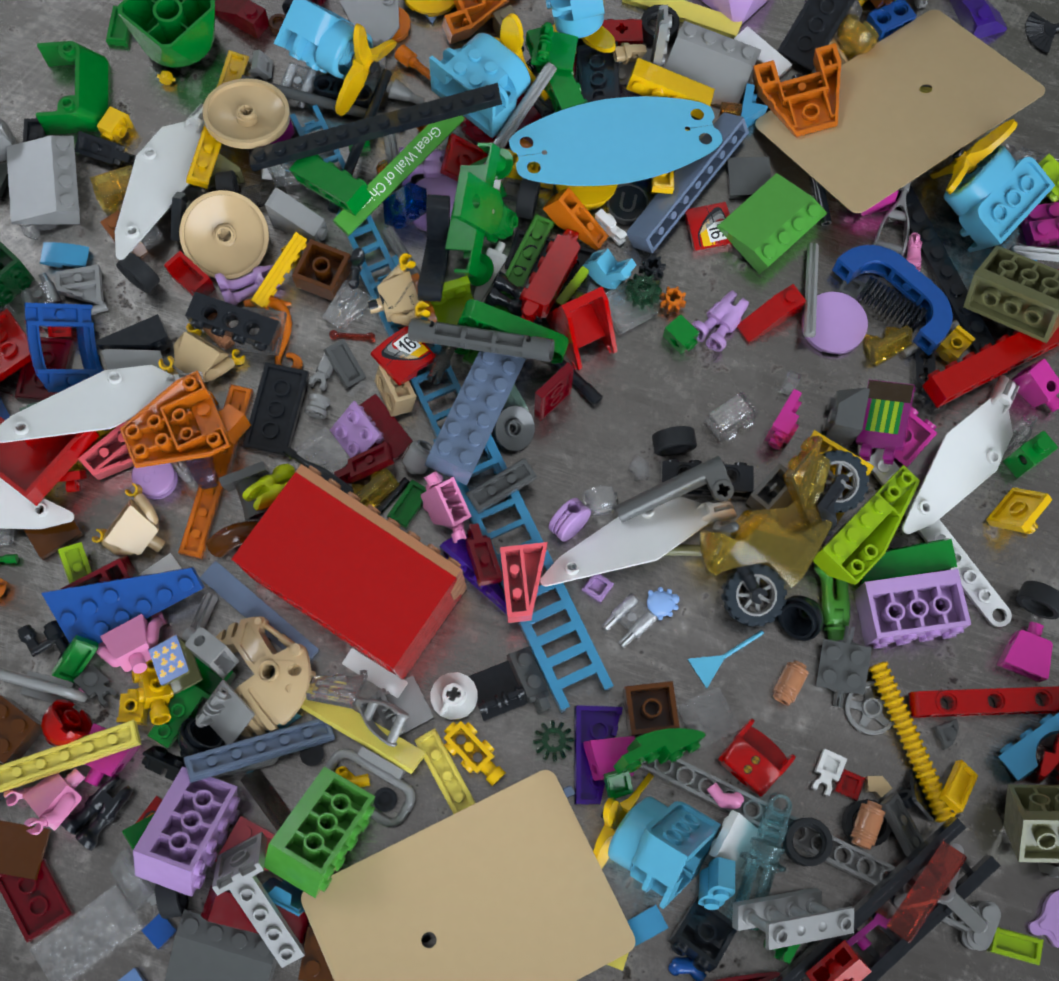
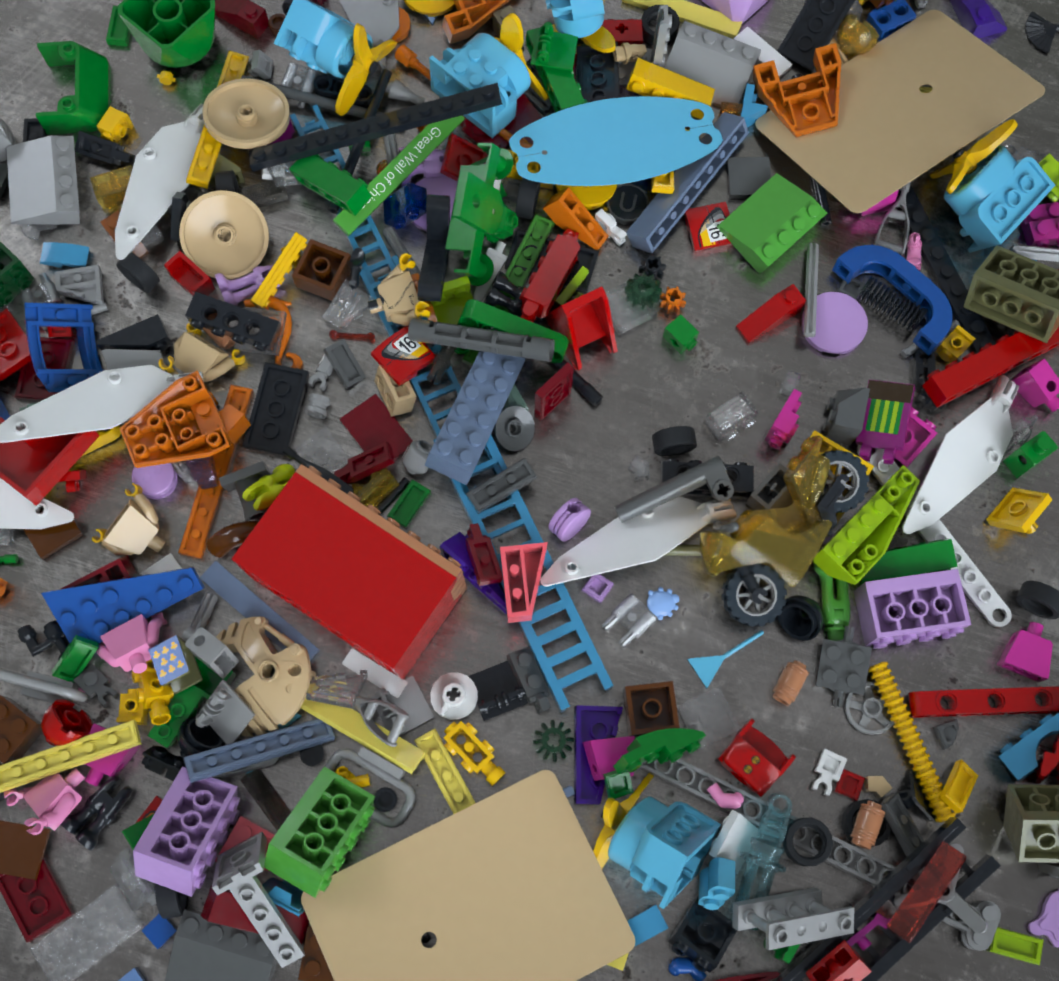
lime plate [58,542,92,584] -> none
coral wedge [78,420,134,480] -> none
light grey slope [265,187,328,242] -> none
lavender hinge [330,401,384,458] -> none
bright pink torso [421,471,472,543] -> none
light grey axle [493,63,557,148] -> none
medium azure brick [582,248,636,289] -> none
clear hair [582,486,619,516] -> none
lavender piece [692,290,749,352] -> none
clear yellow tile [865,325,912,365] -> none

